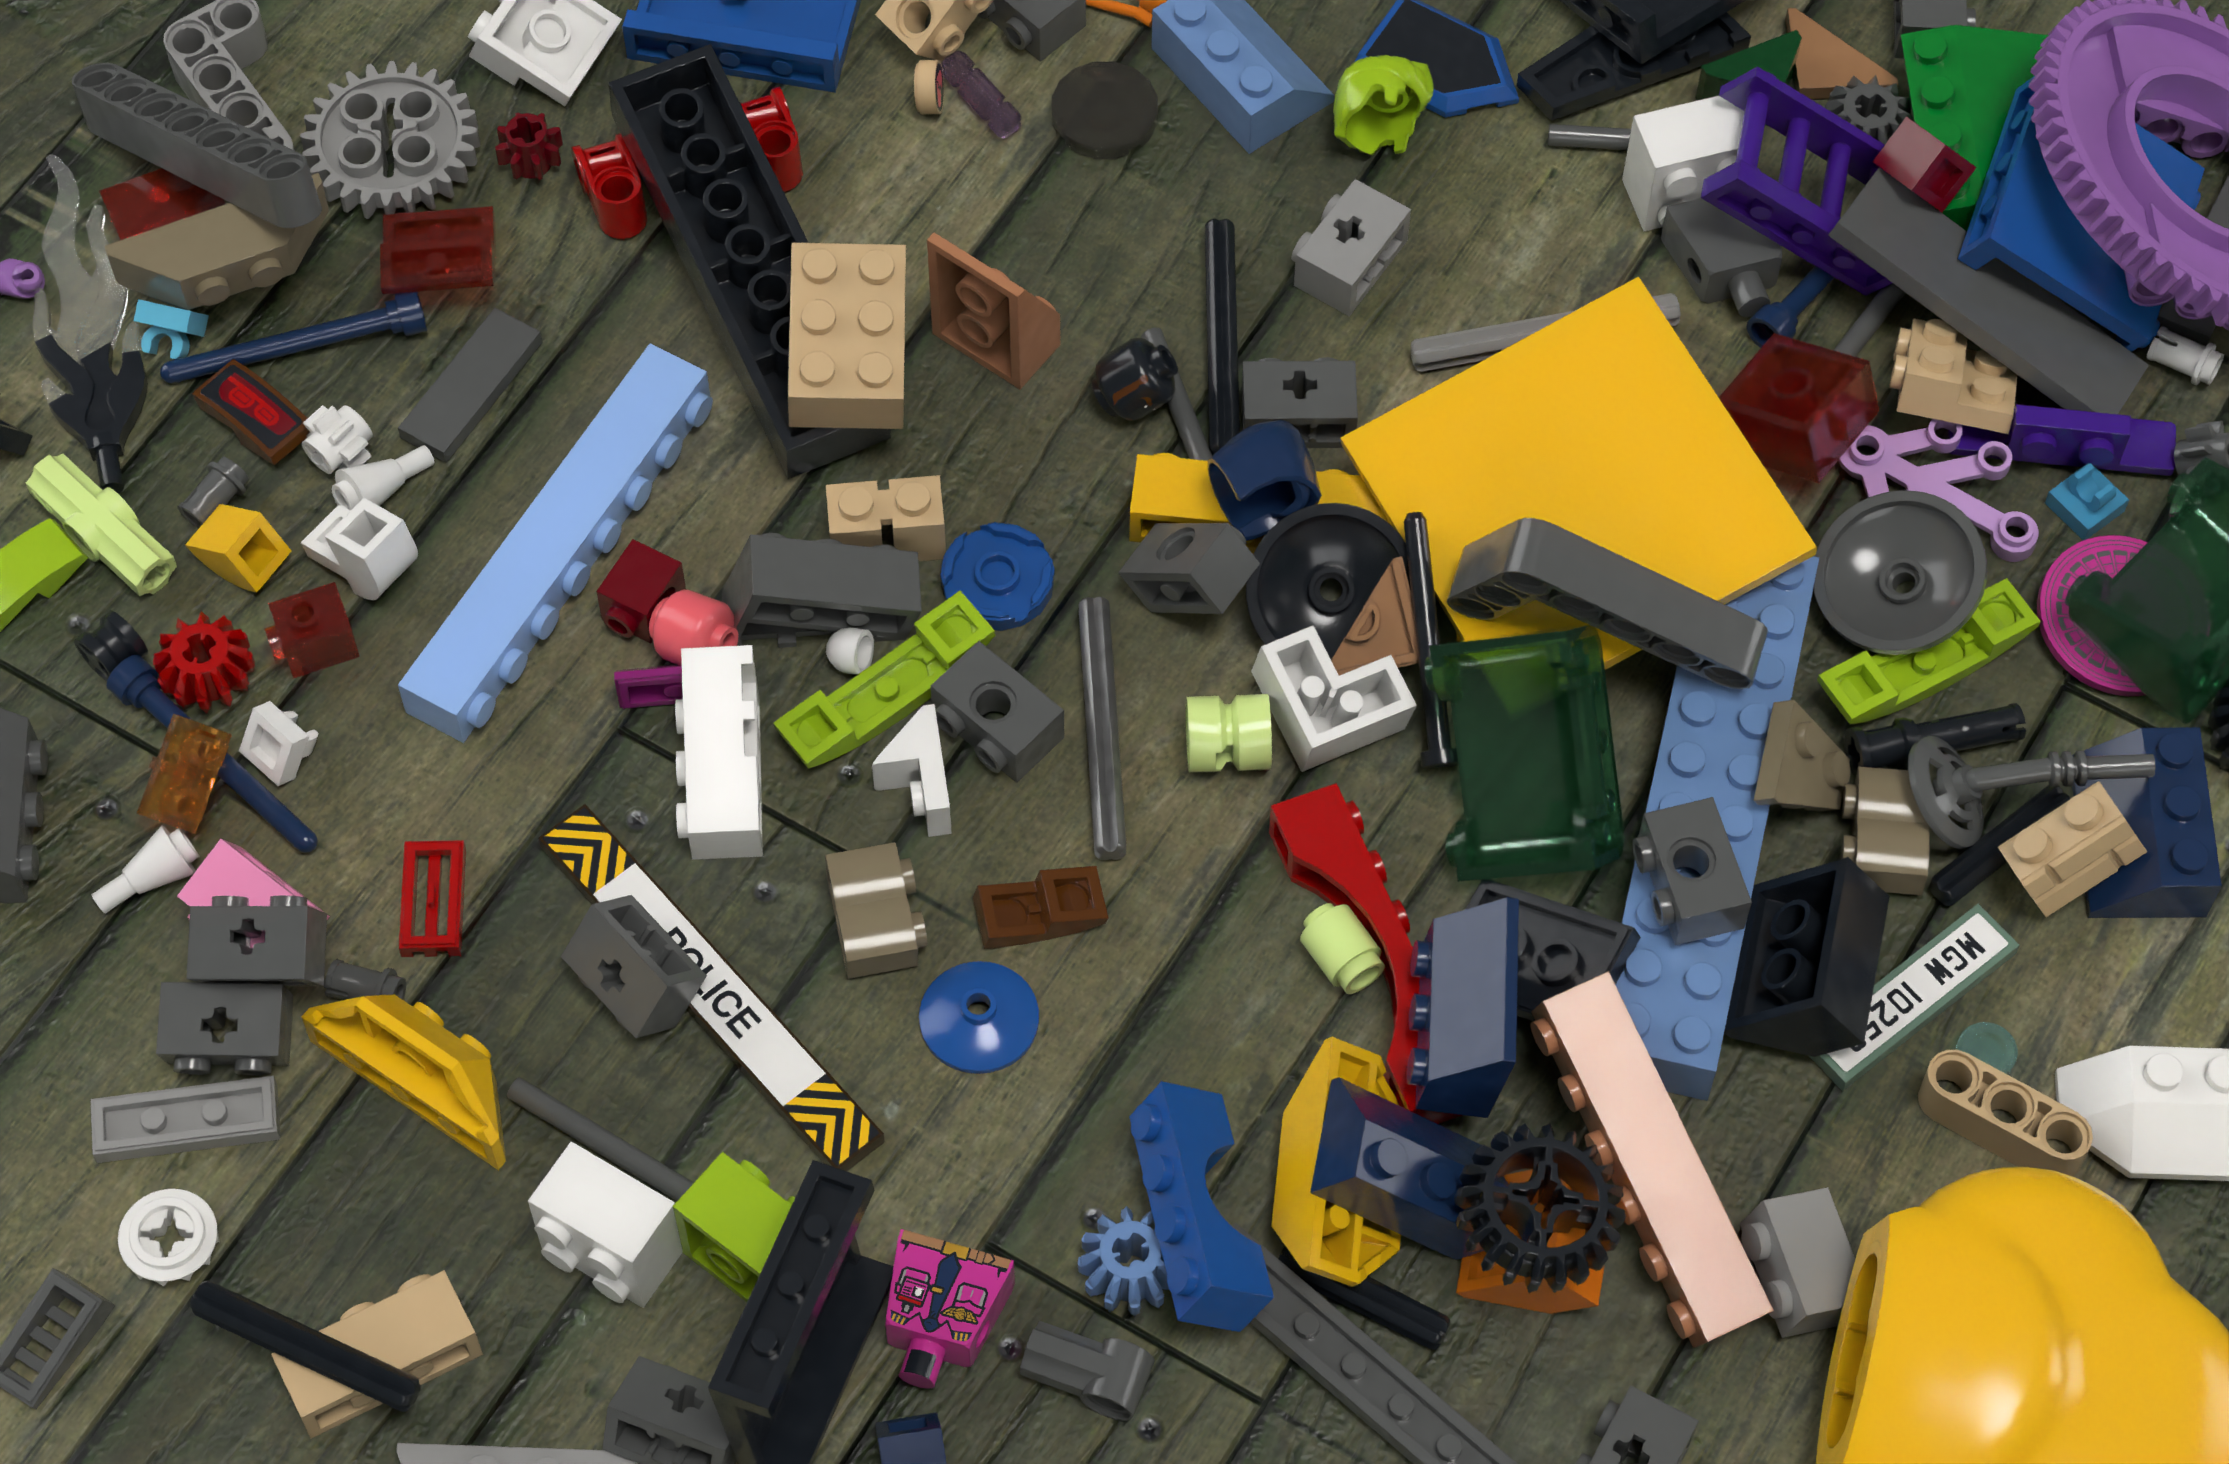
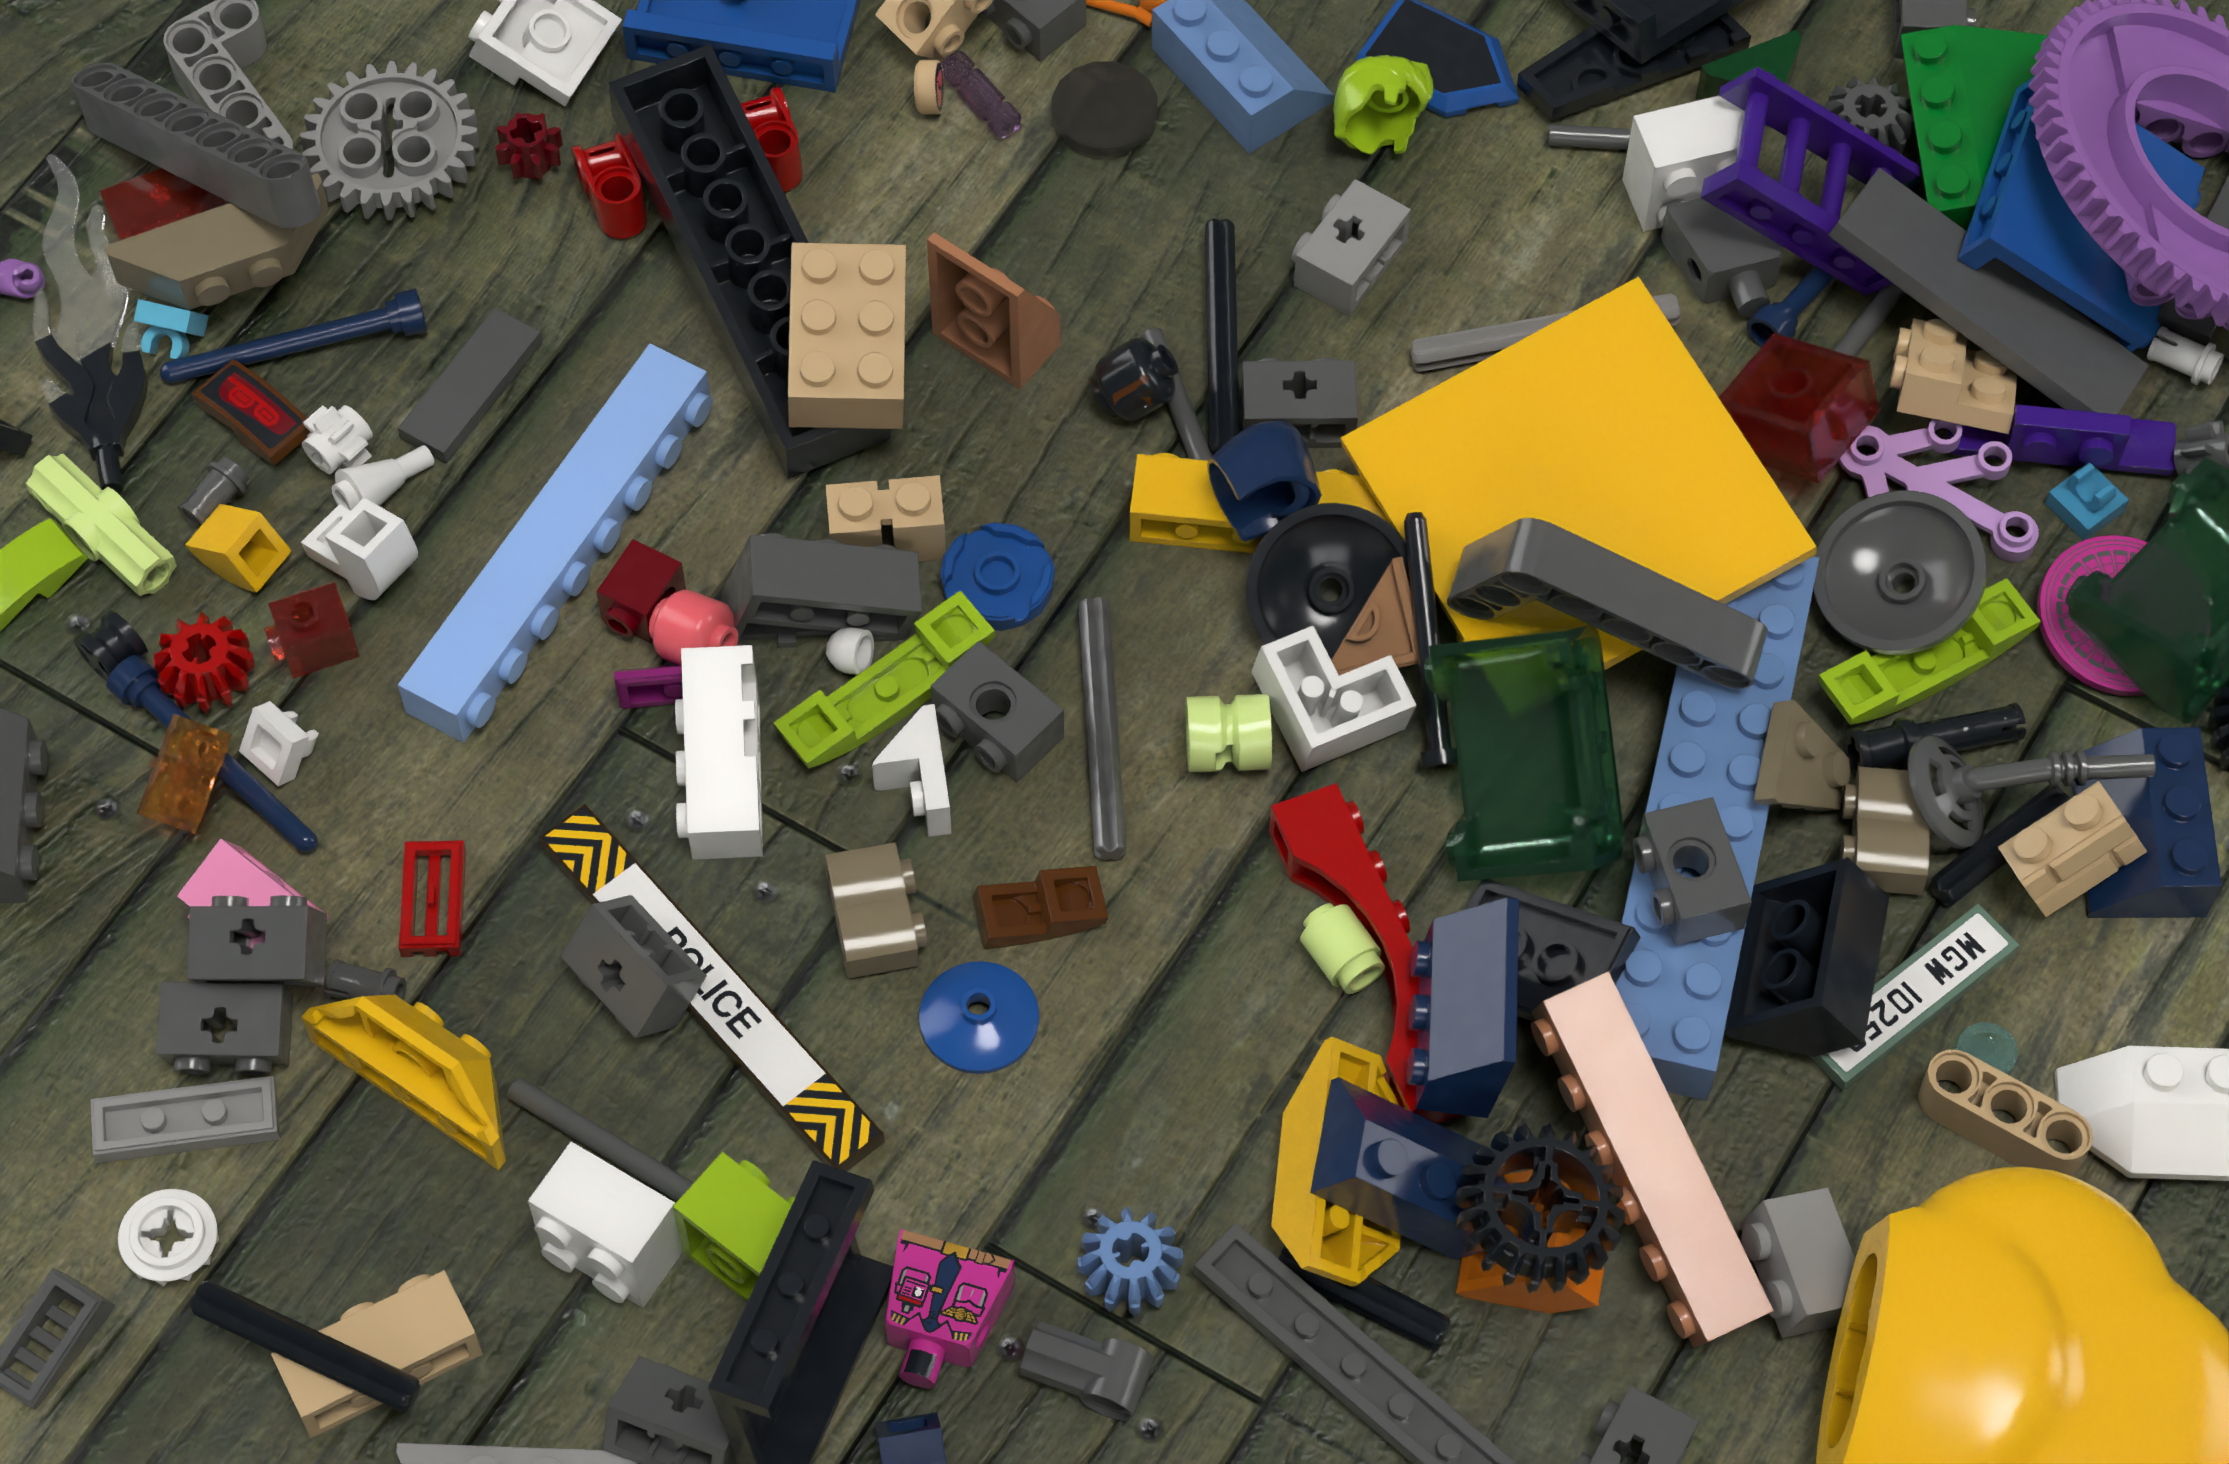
white cone [91,825,199,914] -> none
clear red slope [380,206,496,294] -> none
dark grey brick [1118,523,1260,614] -> none
blue arch [1129,1081,1274,1332] -> none
medium nougat tile [1785,8,1898,99] -> none
dark red brick [1873,116,1977,213] -> none

